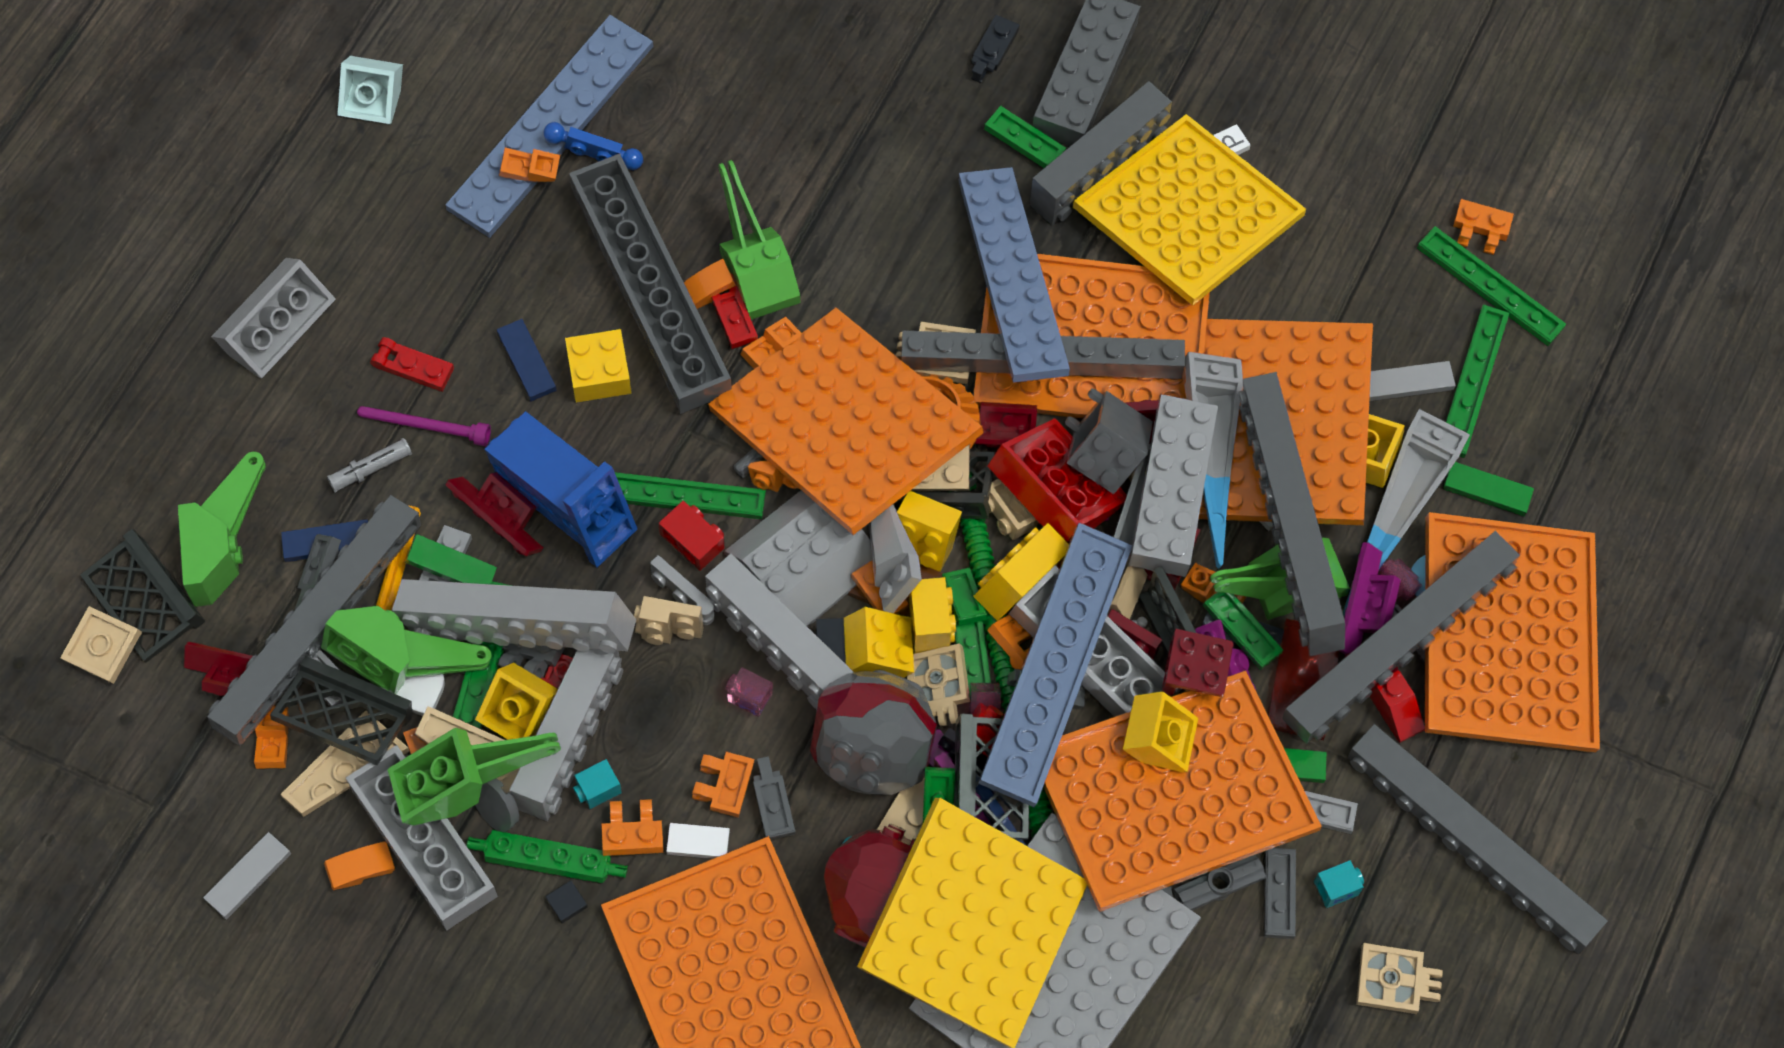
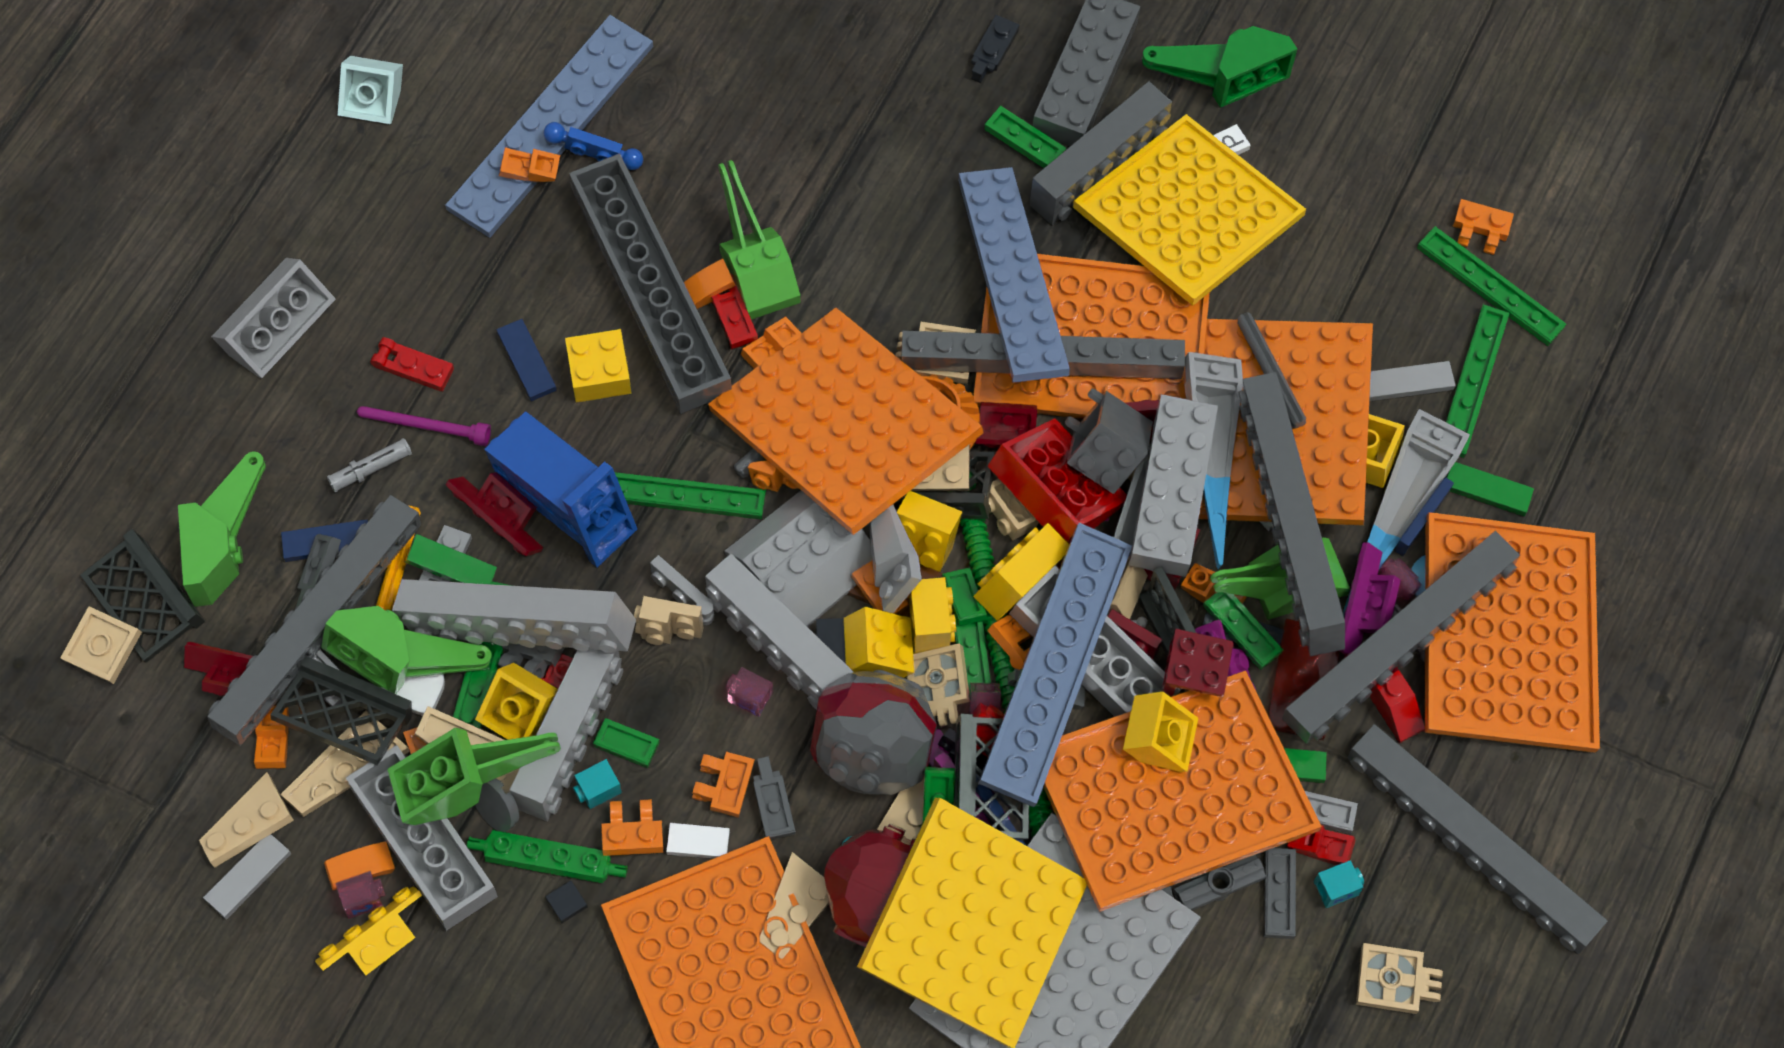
red brick [659,501,725,571] -> none
none -> tan wing [199,772,294,868]
none -> yellow bracket [315,886,422,975]
none -> clear pink brick [335,871,386,919]
none -> green tile [593,718,660,768]
none -> tan wing [760,852,829,959]
none -> green slope [1142,26,1297,108]
none -> dark grey axle [1237,312,1306,429]
none -> red slope [1287,825,1356,865]
none -> dark blue tile [1395,478,1454,556]

